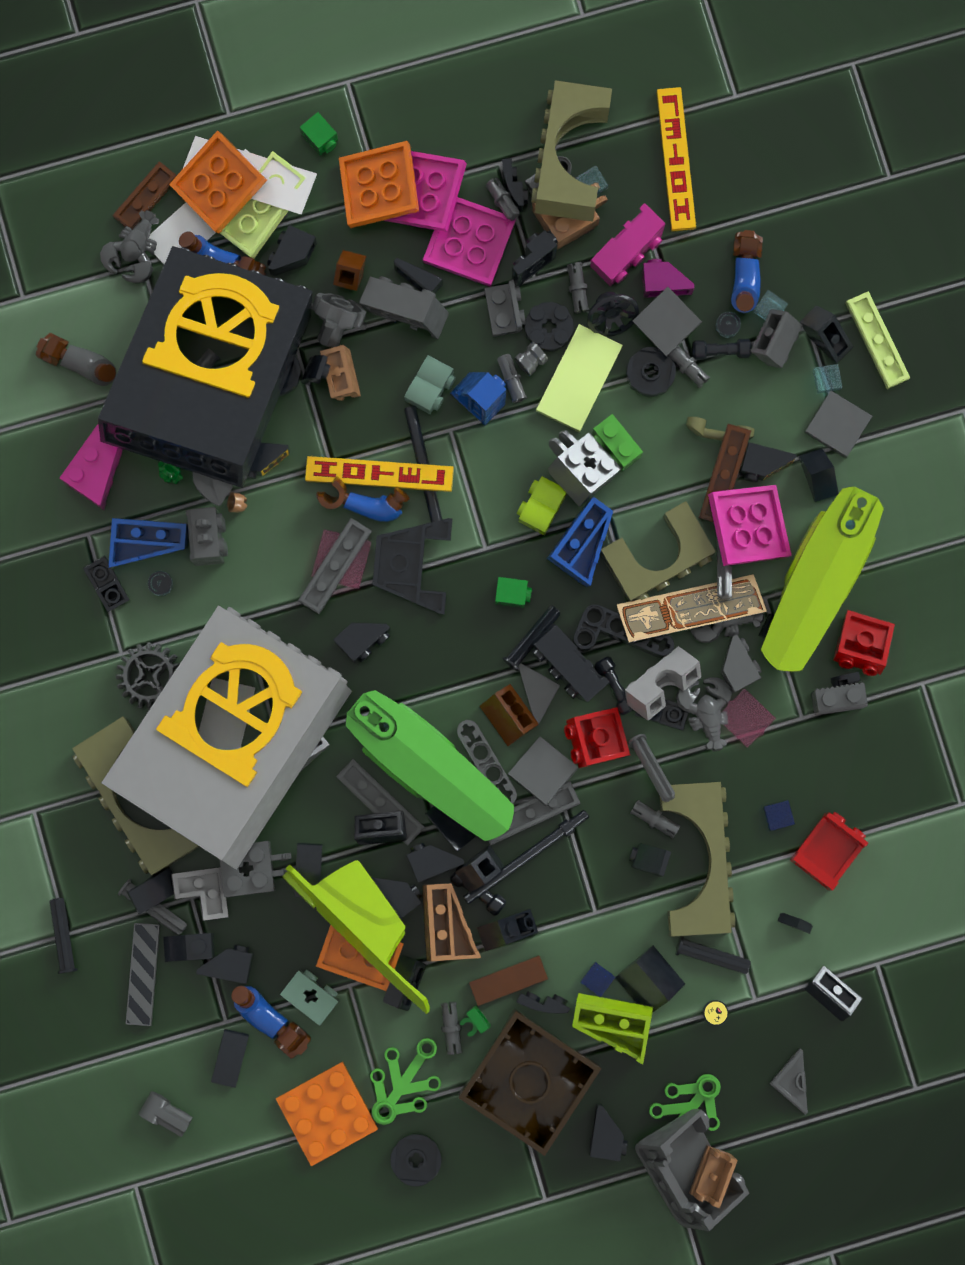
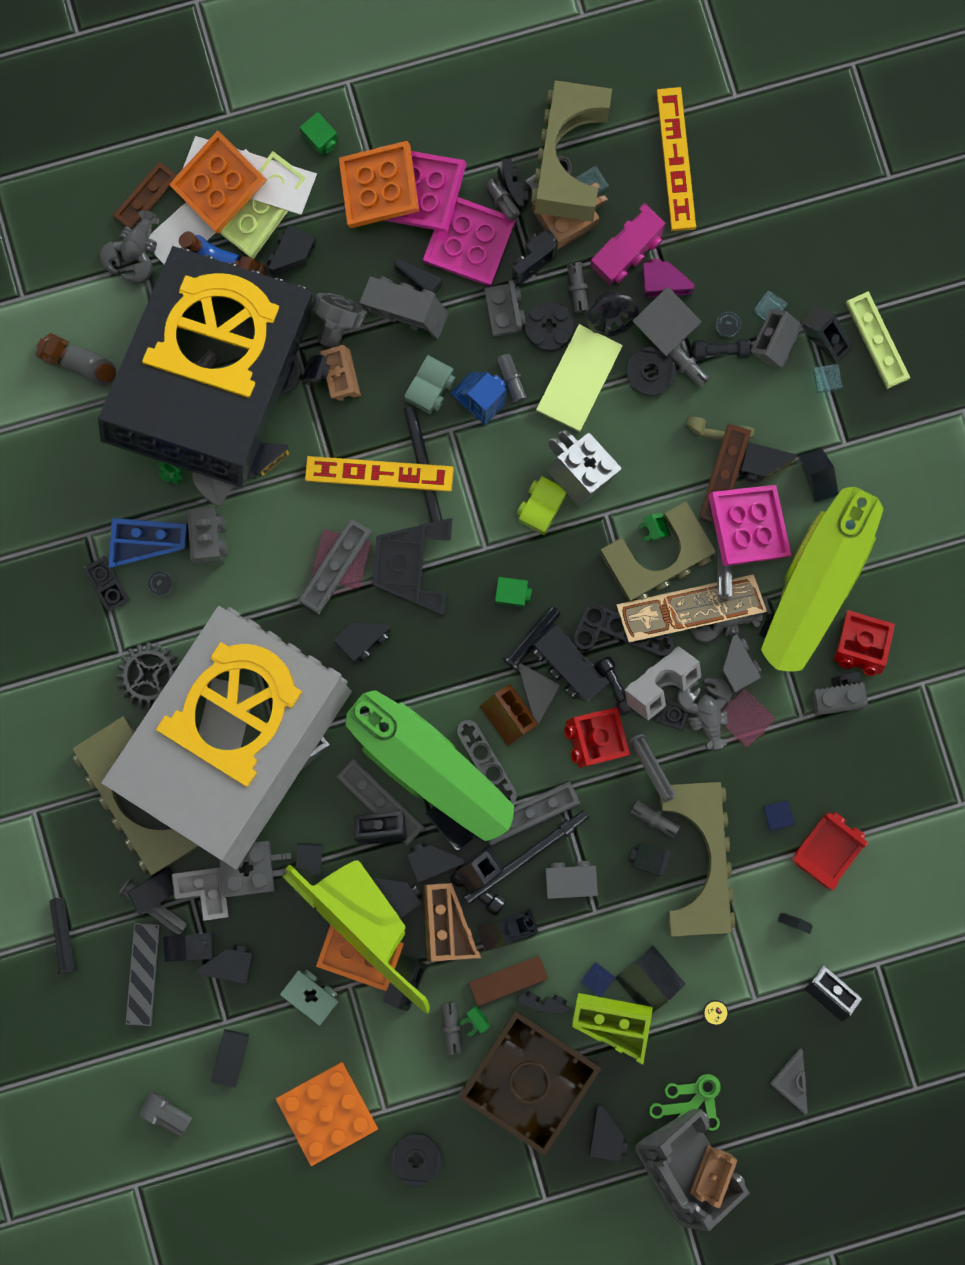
dark pink wedge [60,425,123,510] -> none
medium nougat hinge [227,492,247,513] -> none
piece [232,986,311,1059] -> none
piece [316,476,409,522] -> none
reddish brown brick [333,250,366,291] -> none
bright green plant [370,1038,441,1125] -> none
dark grey tile [508,737,578,806] -> none
dark grey wheel [514,342,548,376] -> none
blue wedge [546,496,613,587] -> none
bright green brick [592,414,643,472] -> none
black axle [675,936,751,974] -> none
piece [731,230,763,313] -> none
dark grey tile [804,391,872,458] -> none
none -> dark grey brick [545,861,598,899]
none -> green tile [638,513,671,541]

